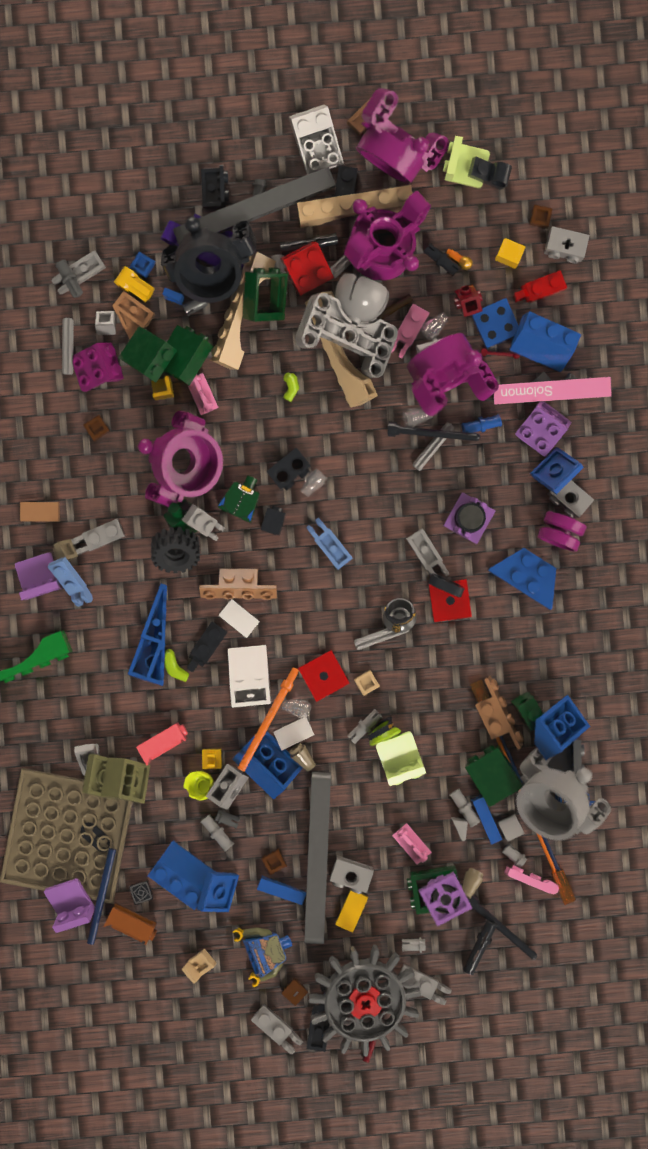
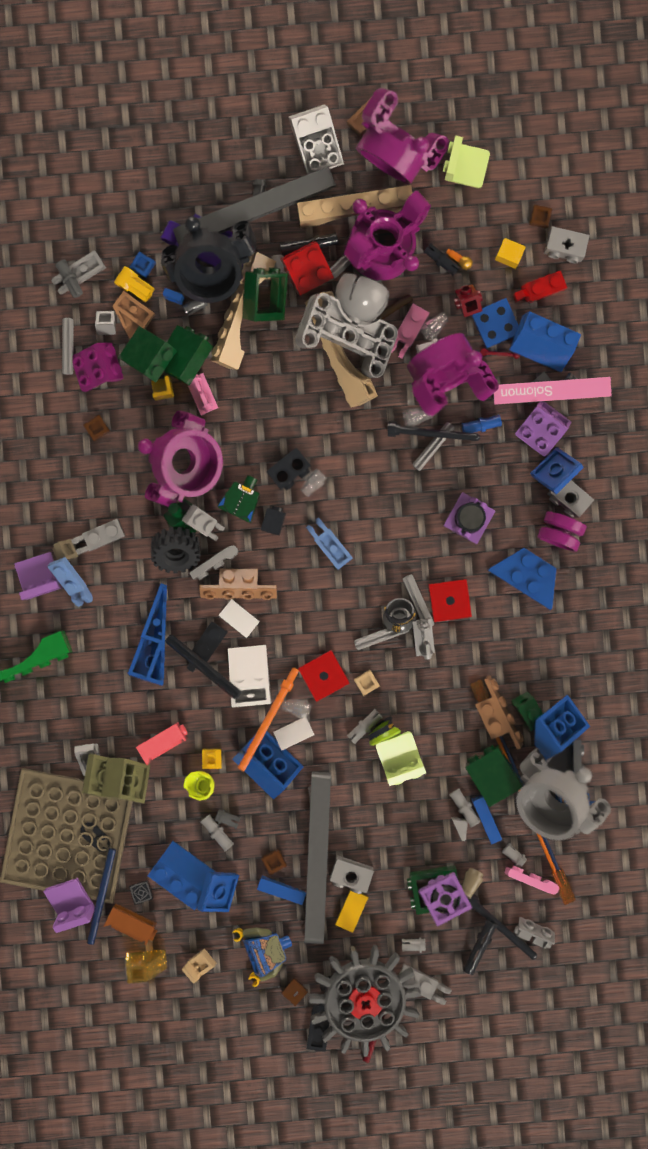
medium nougat tile [20,502,60,522] -> none
lime arm [164,649,190,682] -> none
black bracket [201,165,229,209] -> none
light grey brick [205,764,249,810] -> none
light grey hinge [251,1004,303,1054] -> none
lime arm [283,372,299,402] -> none
dark tan cone [289,742,316,772] -> none
black hinge [334,165,358,221] -> none
bright pink hinge [392,823,432,865] -> none
light grey hinge [406,528,449,576] -> none
black beam [428,573,465,597] -> none
black plate [468,157,512,190] -> none
light grey slope [497,814,524,842] -> none
none -> clear yellow slope [126,950,167,984]
none -> black axle [165,635,242,699]
none -> light grey hinge [189,545,239,581]
none -> light grey axle [402,574,434,626]
none -> light grey hinge [412,617,435,659]
none -> light grey hinge [514,917,555,949]

